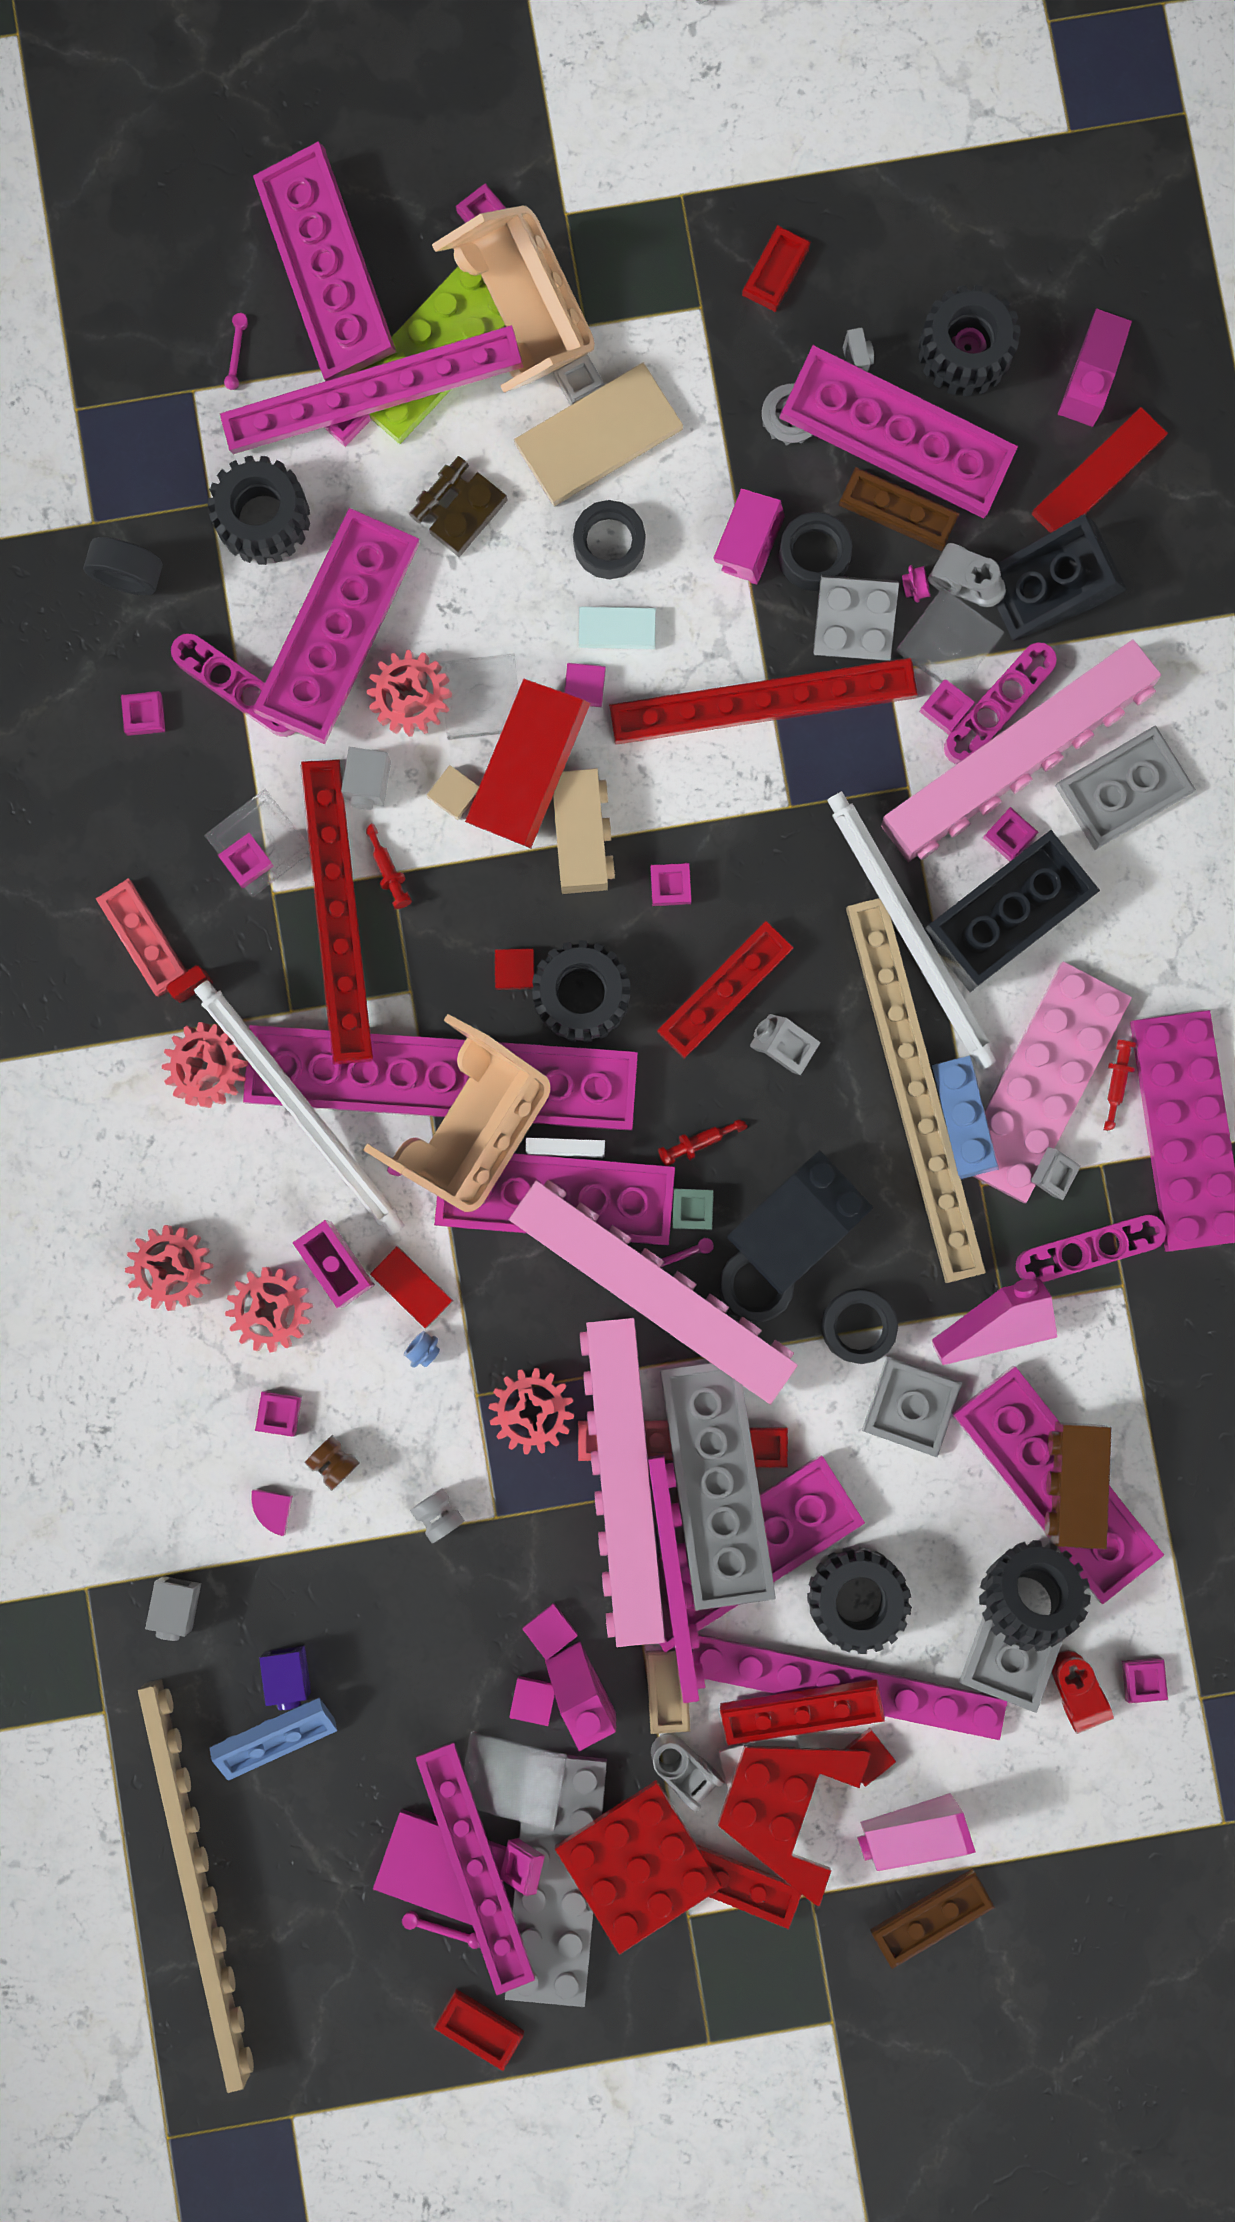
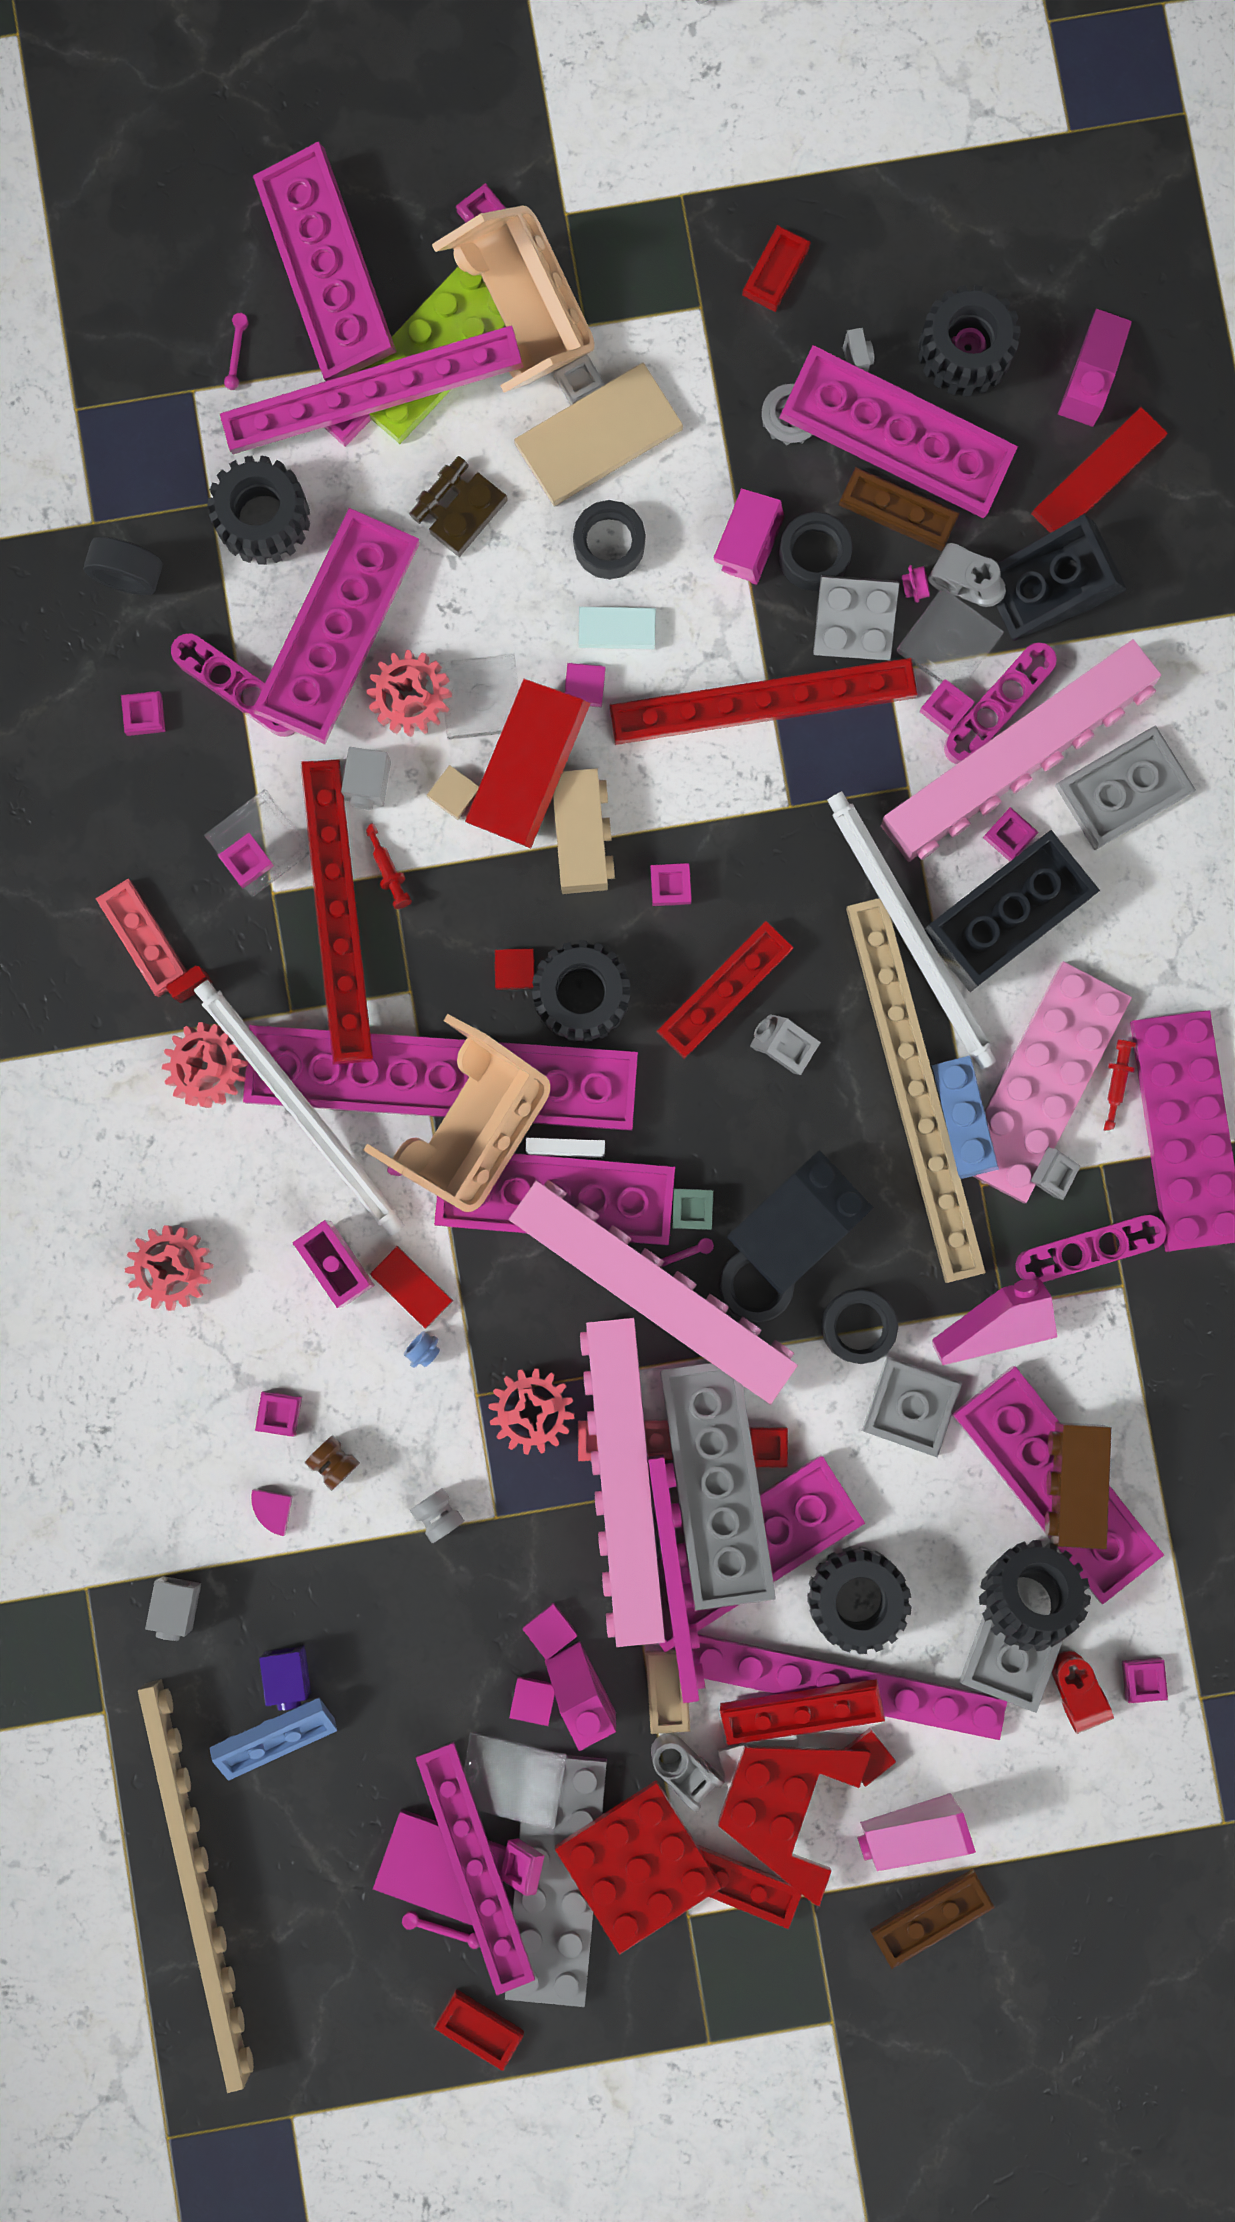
coral gear [225,1267,313,1353] -> none
red piece [658,1119,748,1166] -> none

